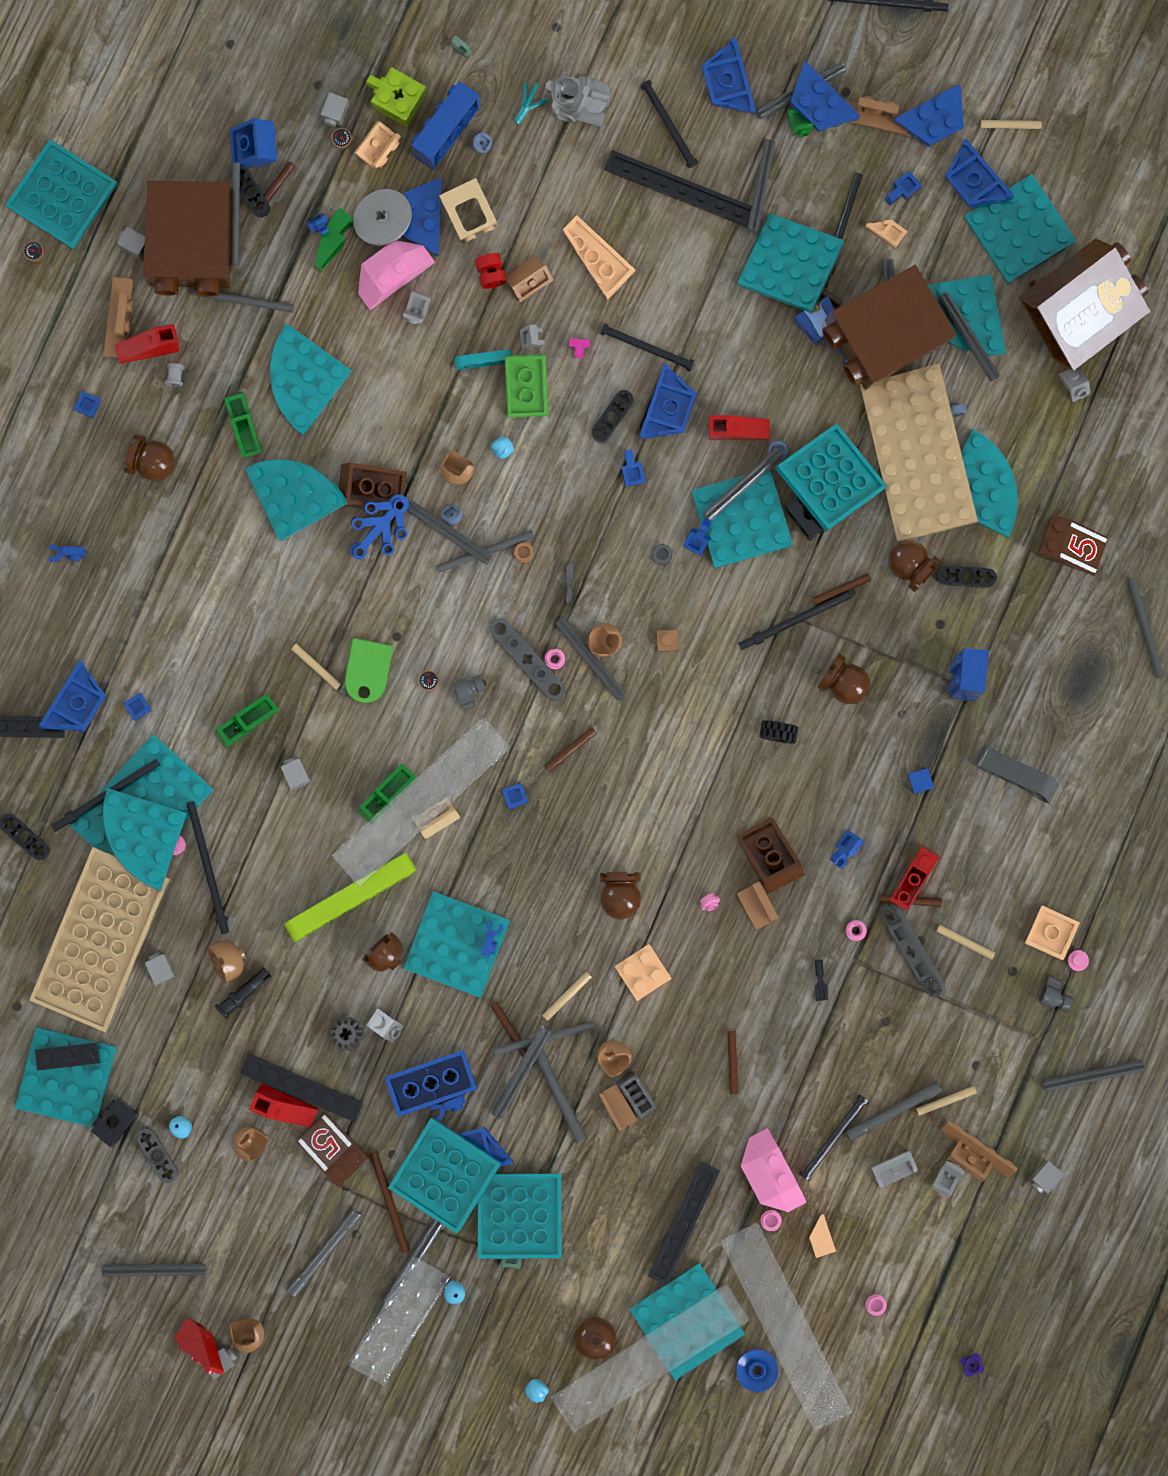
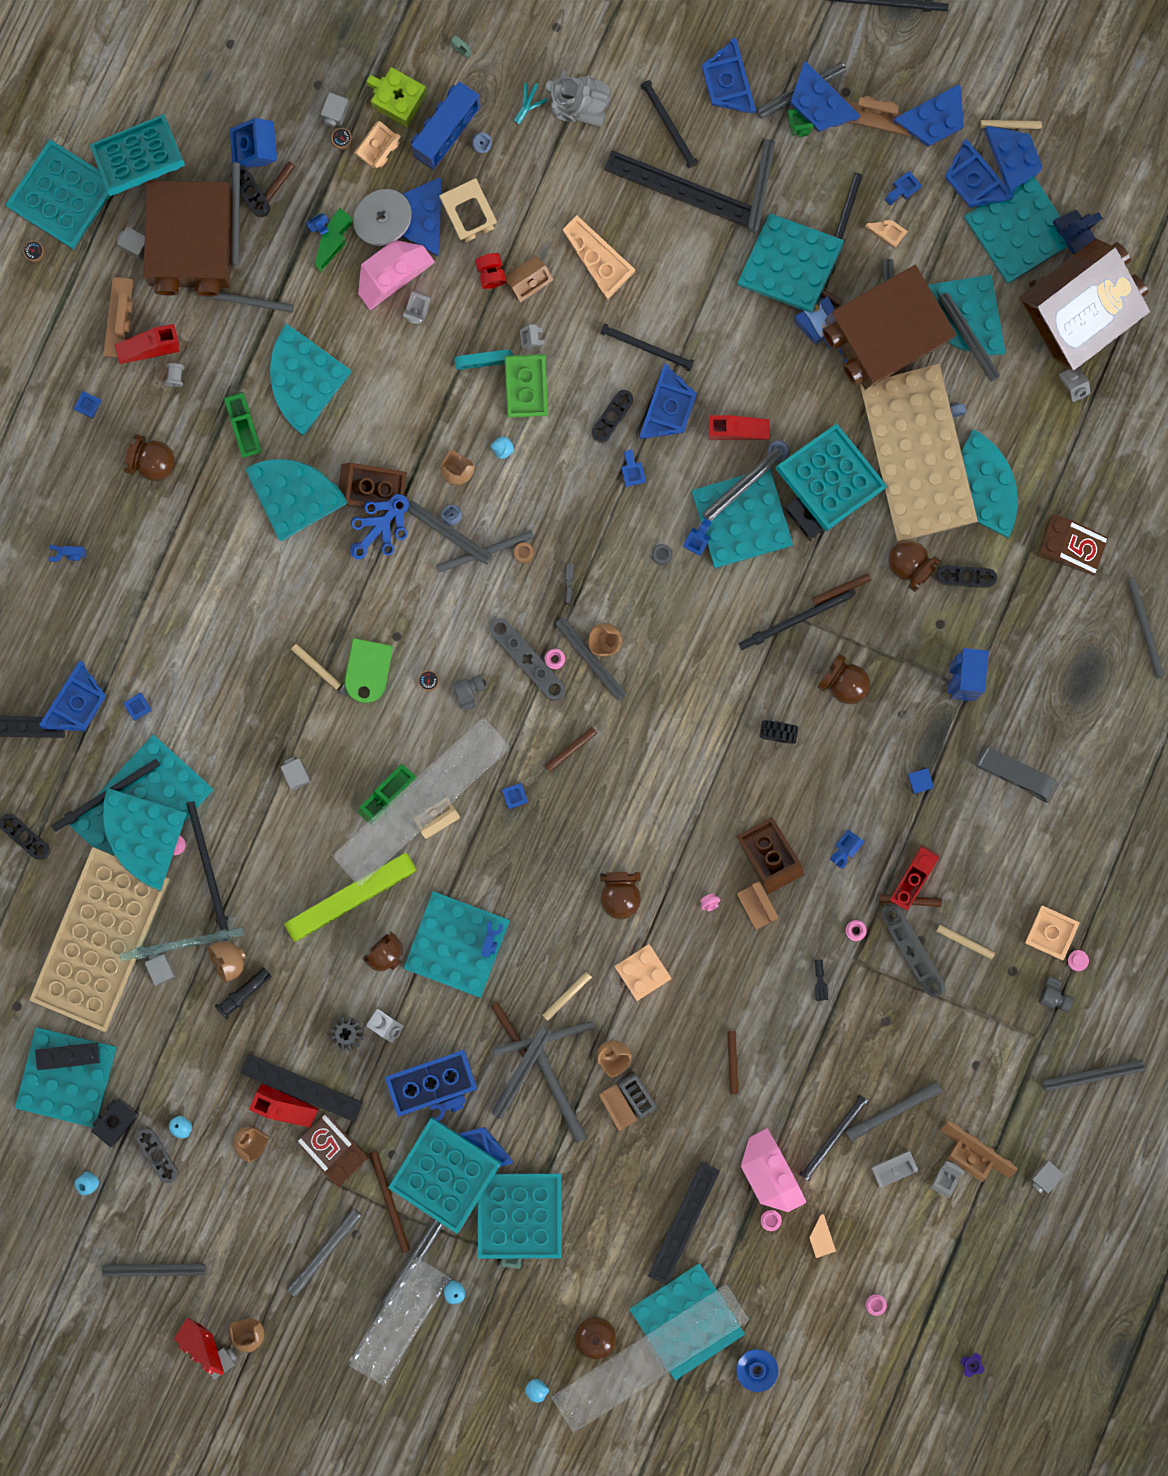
green slope [214,694,279,750] -> none
dark pink tile [569,339,590,358] -> none
medium nougat plate [657,630,678,652] -> none
clear plate [720,1222,852,1431] -> none
tan bar [916,1086,977,1116] -> none
none -> medium azure piece [75,1172,99,1195]
none -> teal plate [89,114,185,196]
none -> clear light blue bar [119,927,244,961]
none -> blue wing [984,126,1043,194]
none -> dark blue bracket [1053,210,1103,254]

